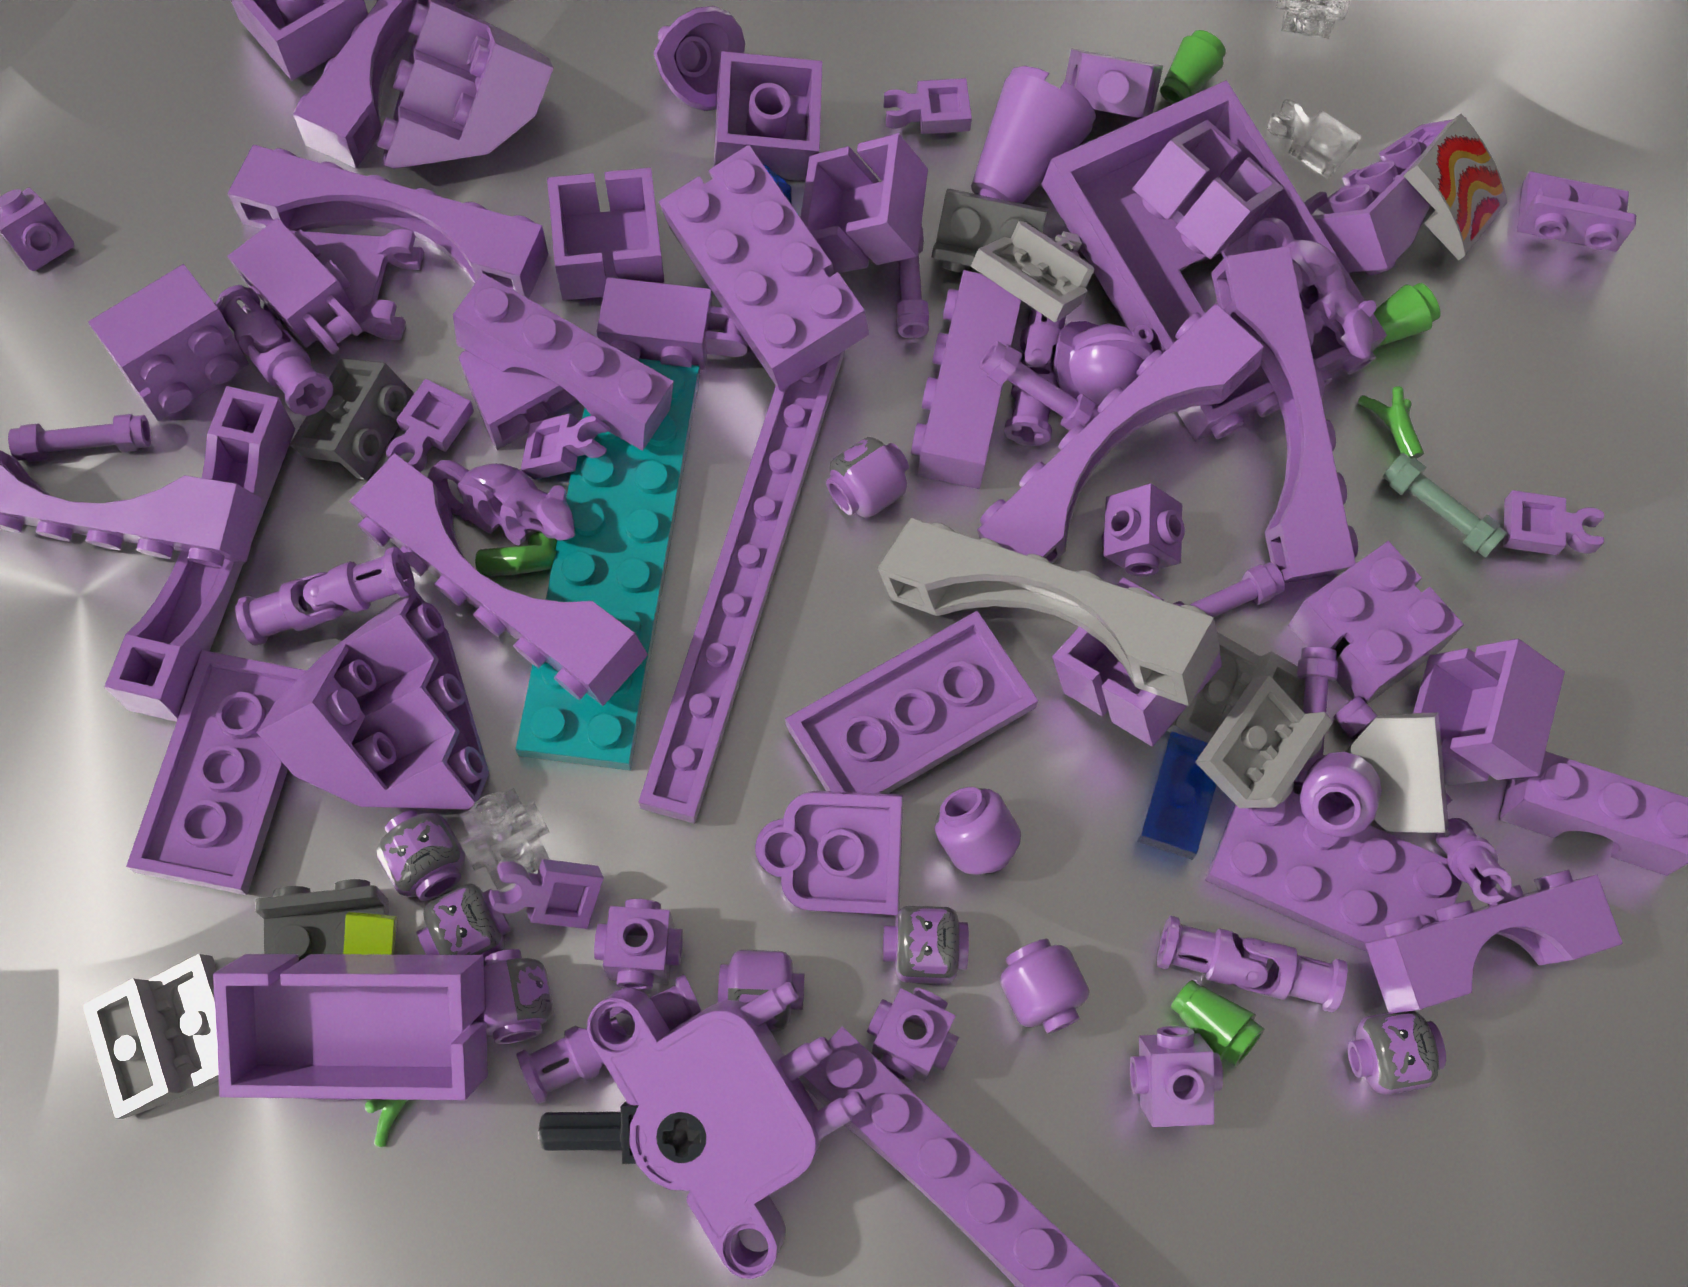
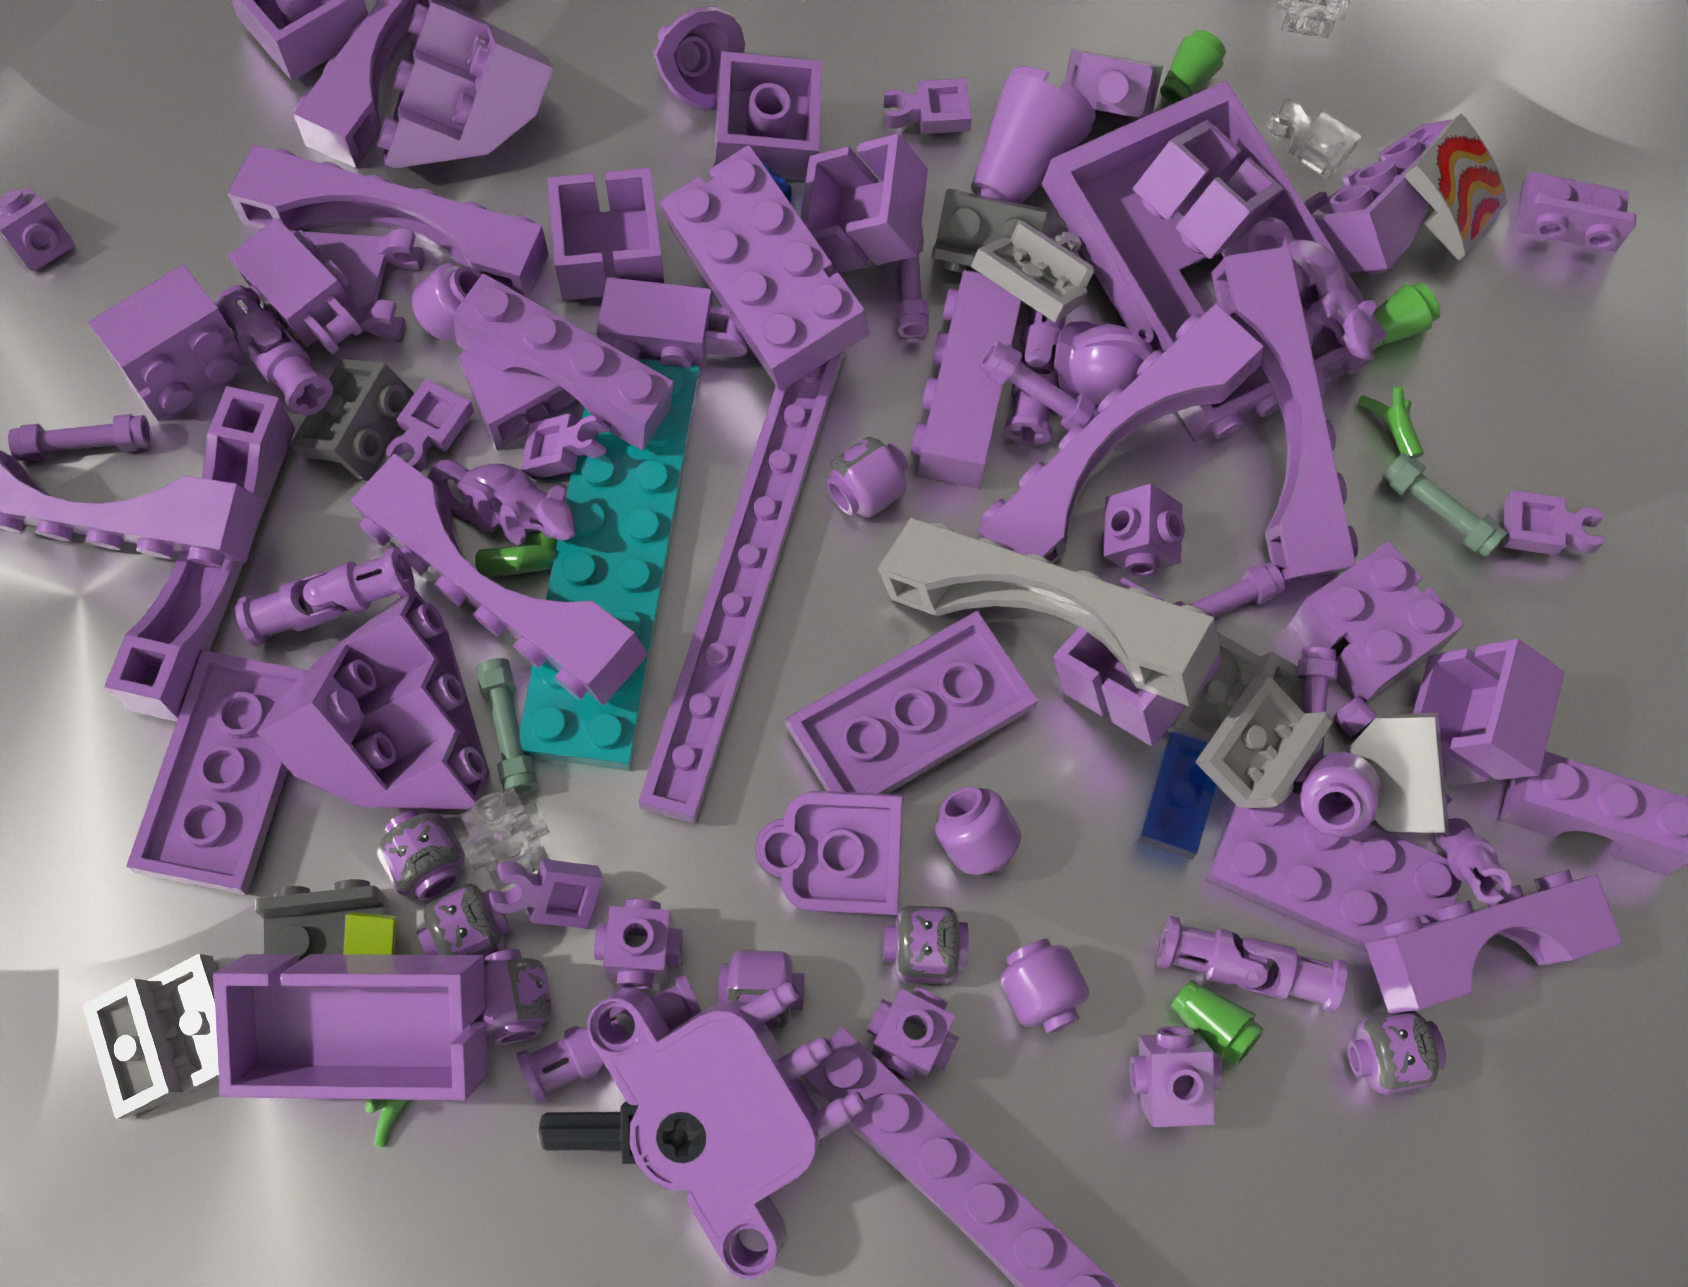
none -> medium lavender head [412,262,481,341]
none -> sand green bar [476,658,538,797]

